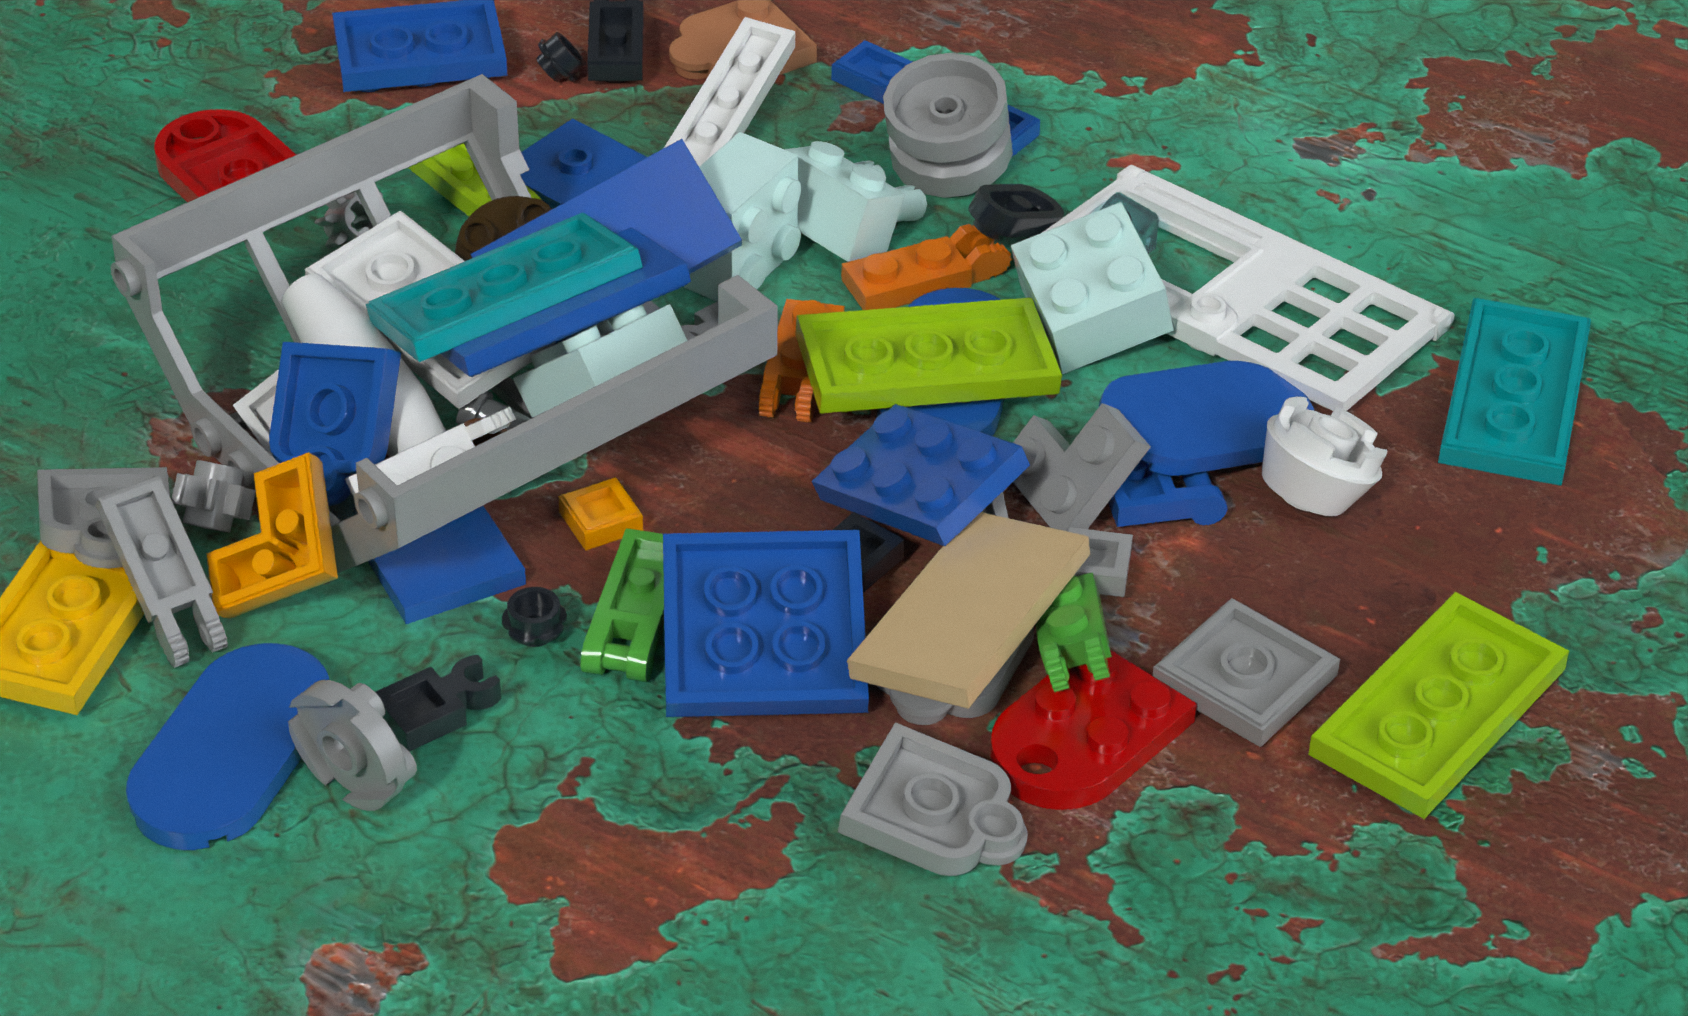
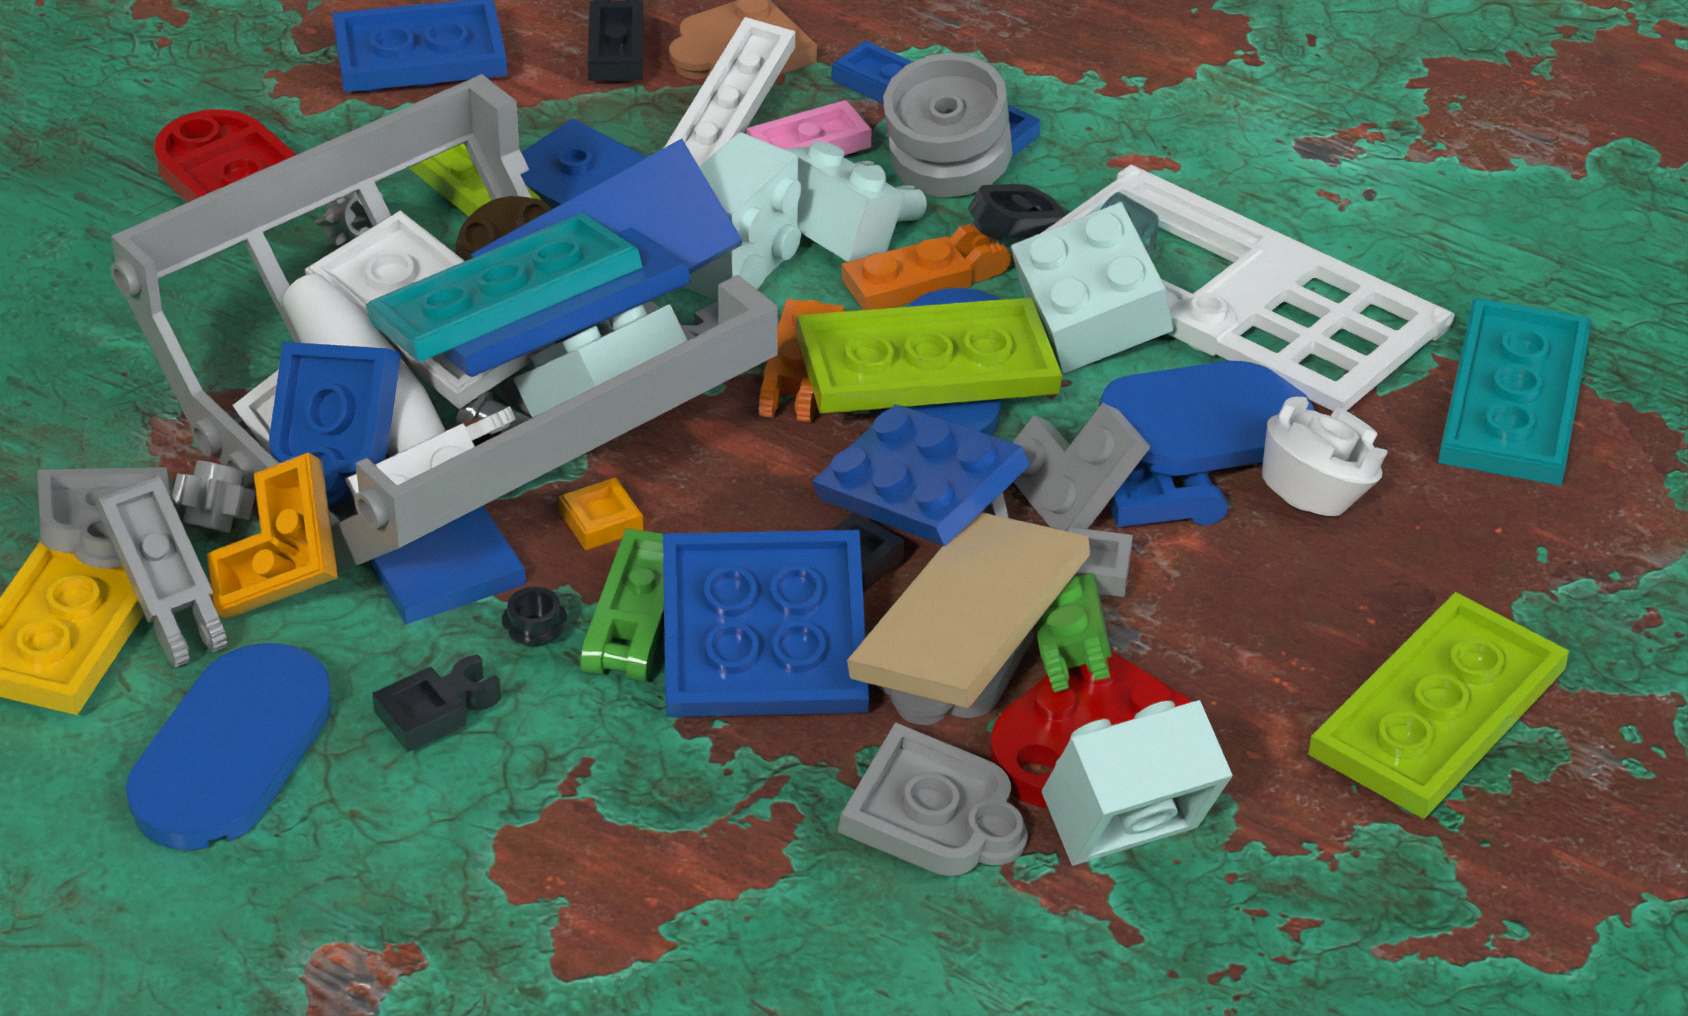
light grey plate [288,680,417,811] -> none
black plate [536,32,586,82] -> none
light grey plate [1153,598,1340,747] -> none
none -> bright pink plate [746,100,872,156]
none -> light aqua brick [1041,700,1233,866]

